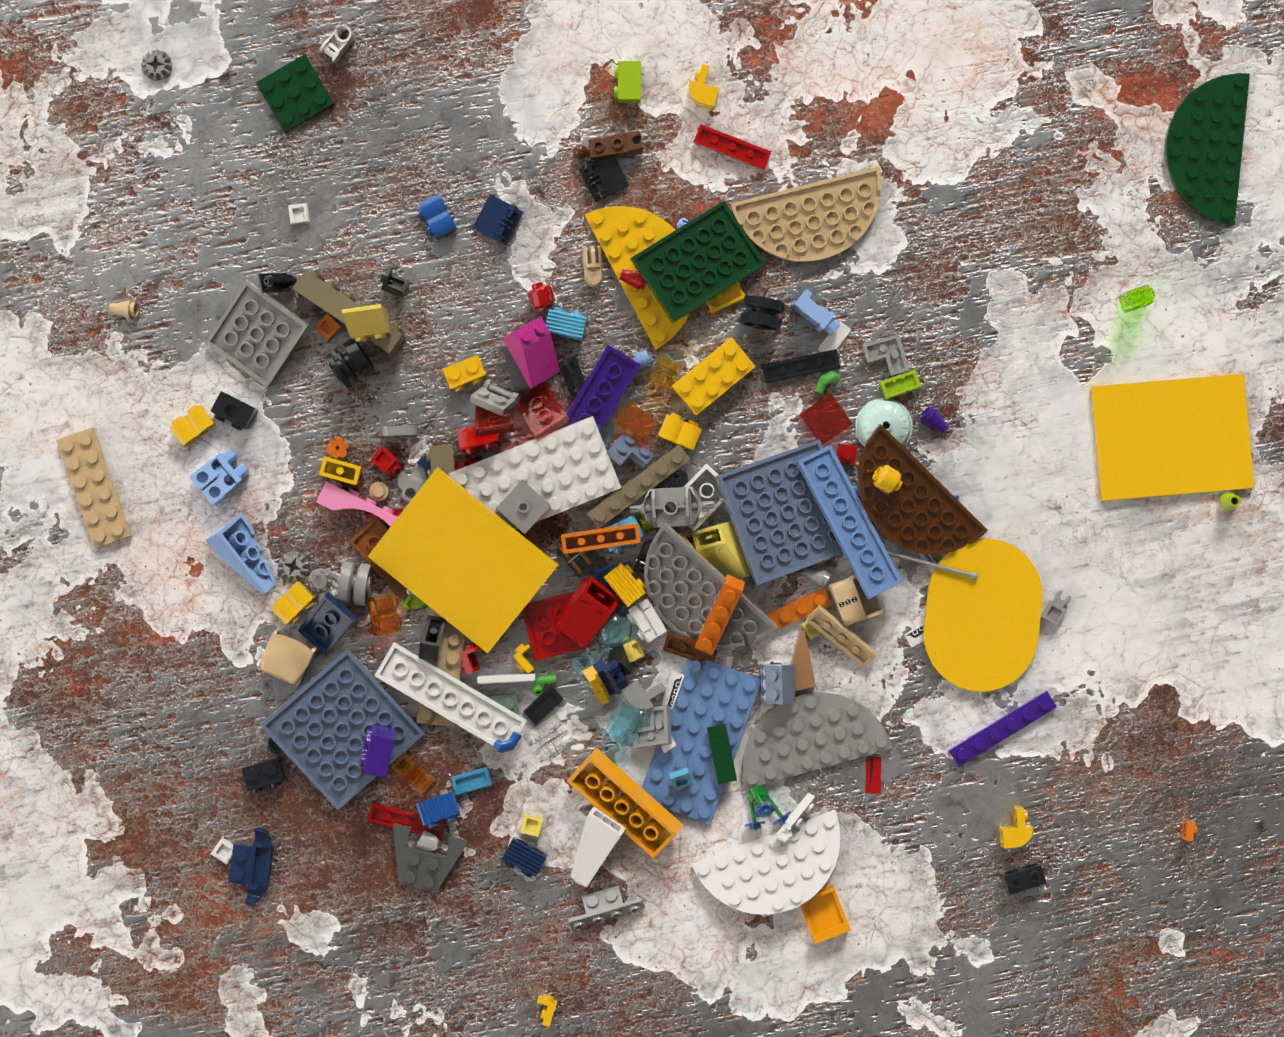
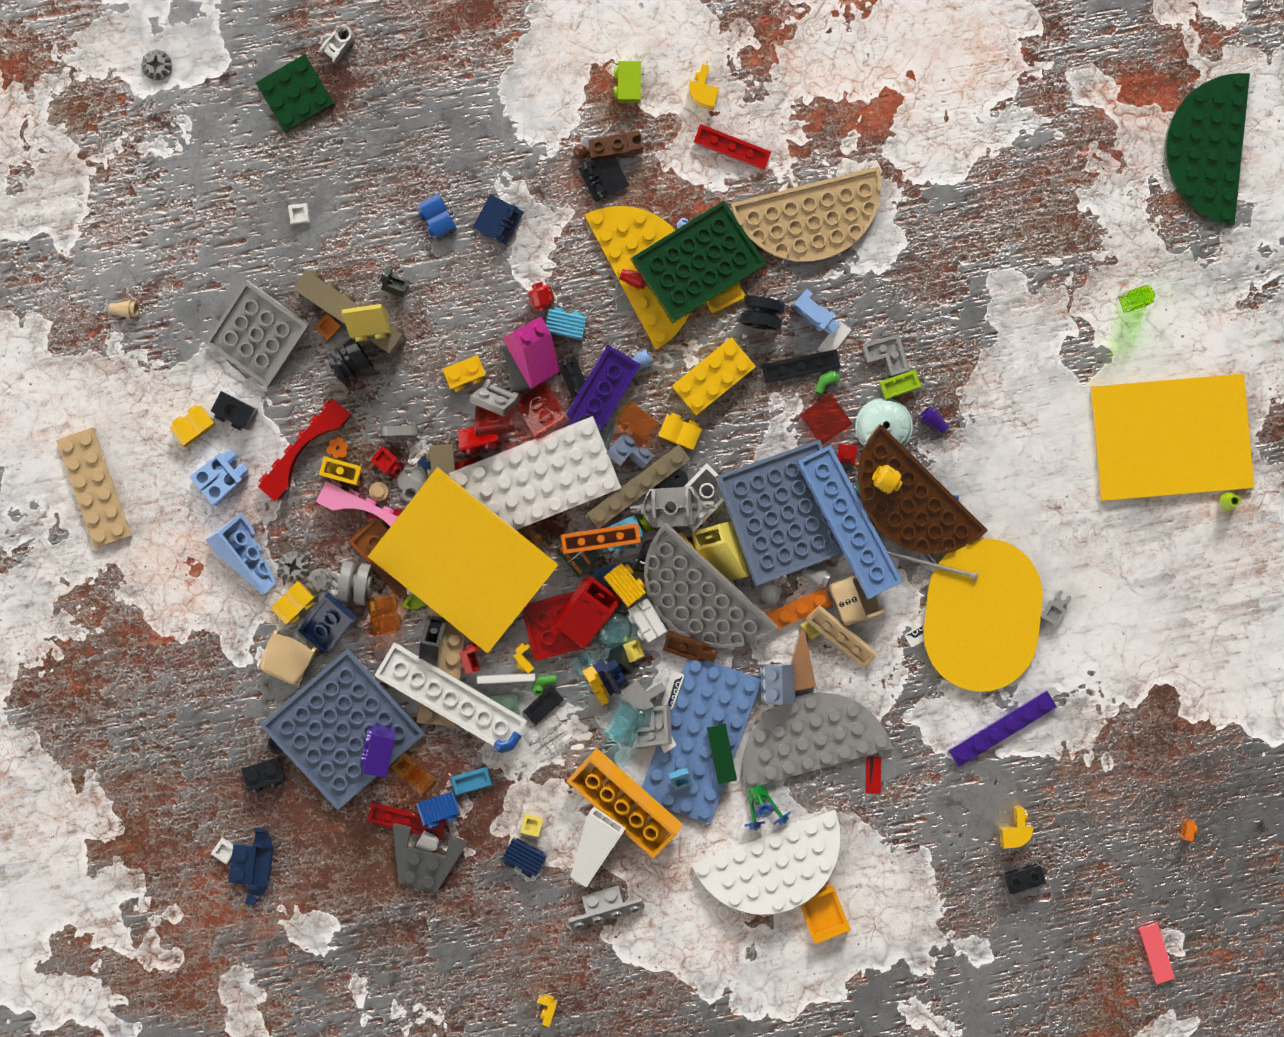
black hinge [258,273,297,293] -> none
light grey plate [496,479,551,534] -> none
tan arm [582,246,603,288] -> none
clear yellow wheel [647,355,681,390] -> none
orange brick [694,574,745,655] -> none
white hinge [776,793,815,843] -> none
none -> red arch [258,399,353,502]
none -> white plate [761,585,780,604]
none -> coral tile [1138,922,1175,984]

